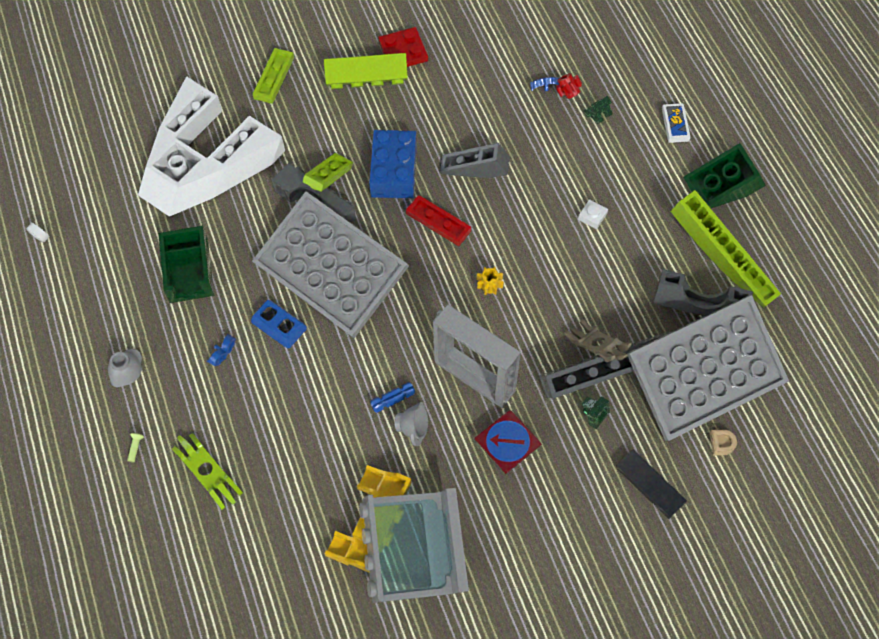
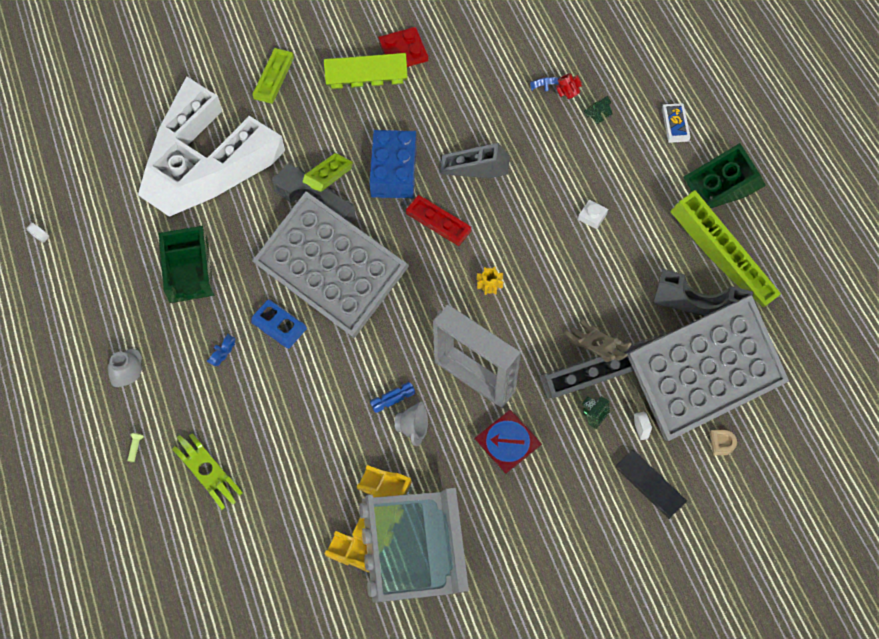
none -> white tile [634,411,652,441]

